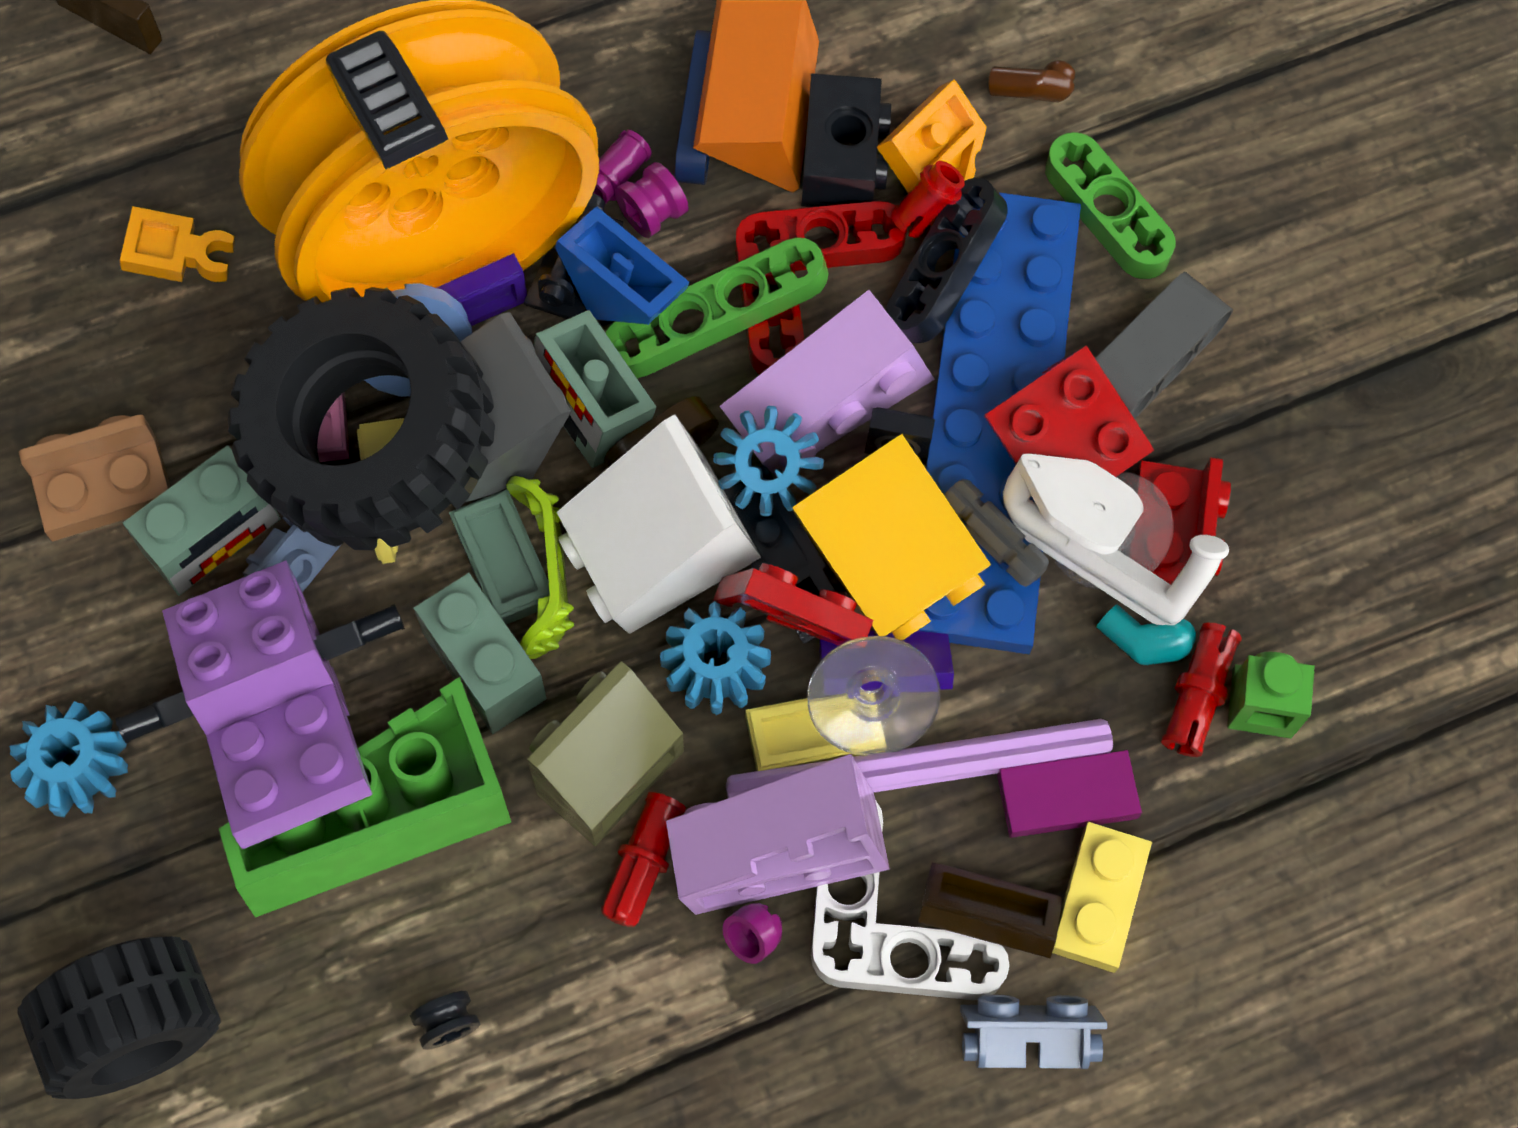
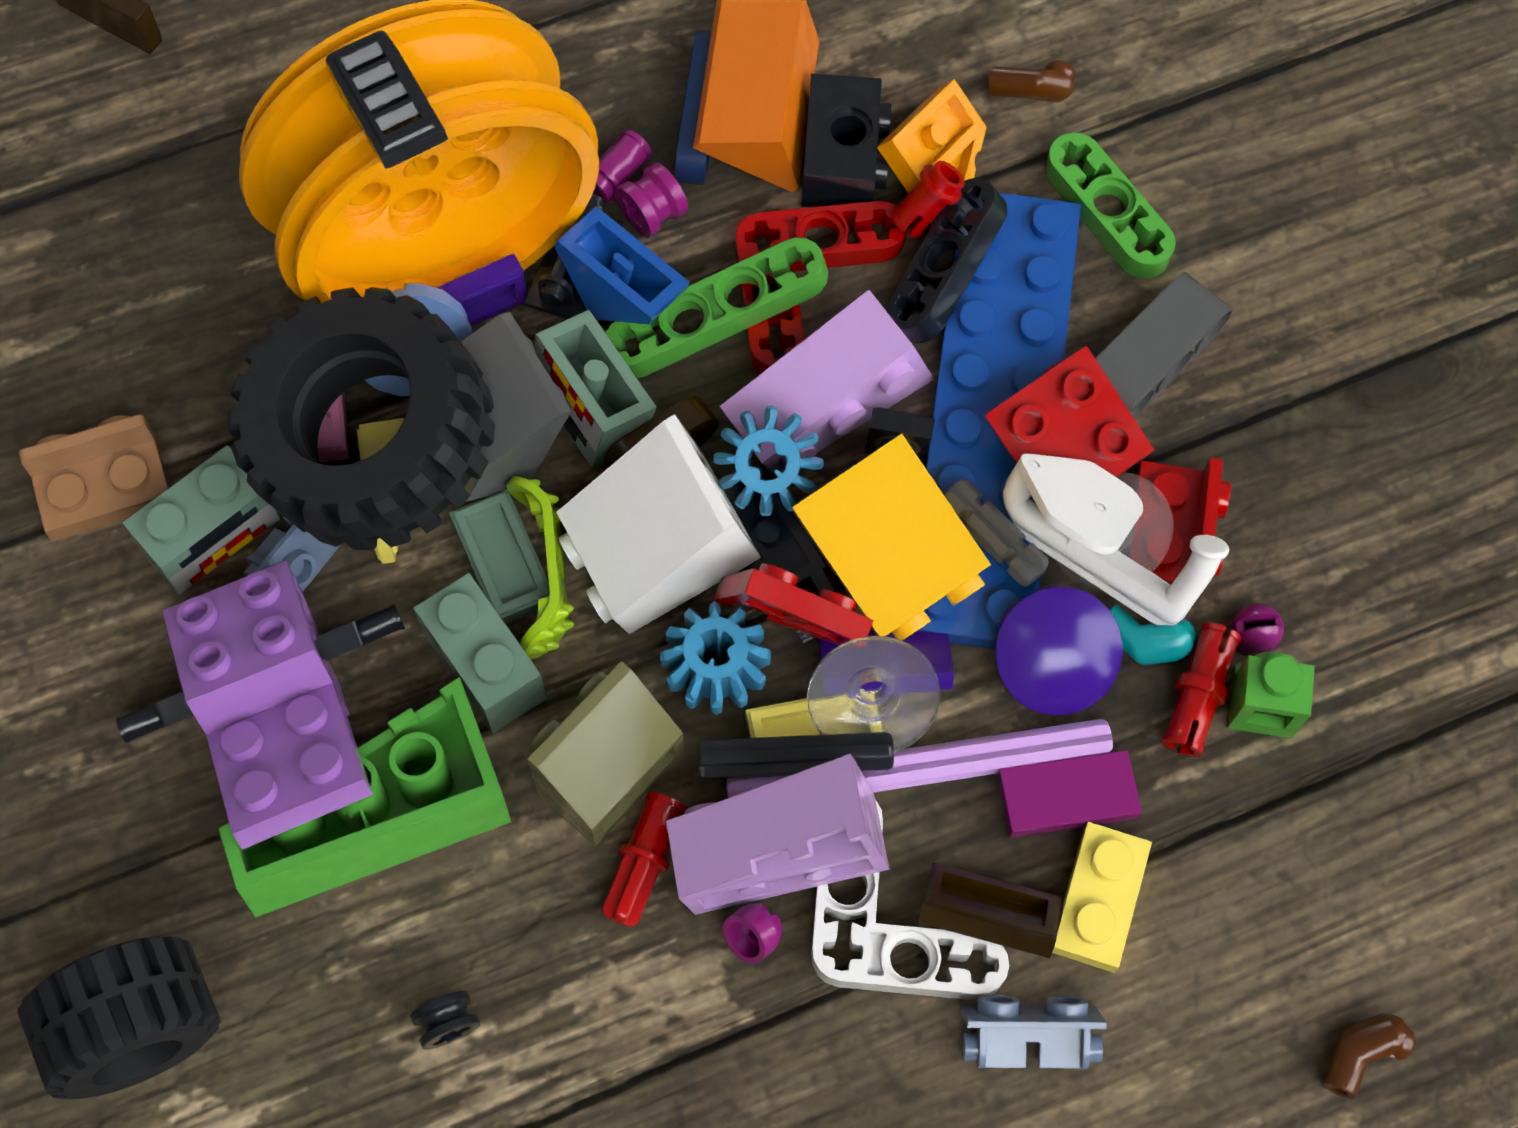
dark azure gear [9,701,128,818] -> none
light orange plate [120,206,235,282] -> none
none -> black axle [697,732,894,780]
none -> dark purple dish [995,586,1123,715]
none -> magenta hinge [1229,603,1284,657]
none -> reddish brown arm [1322,1013,1416,1099]

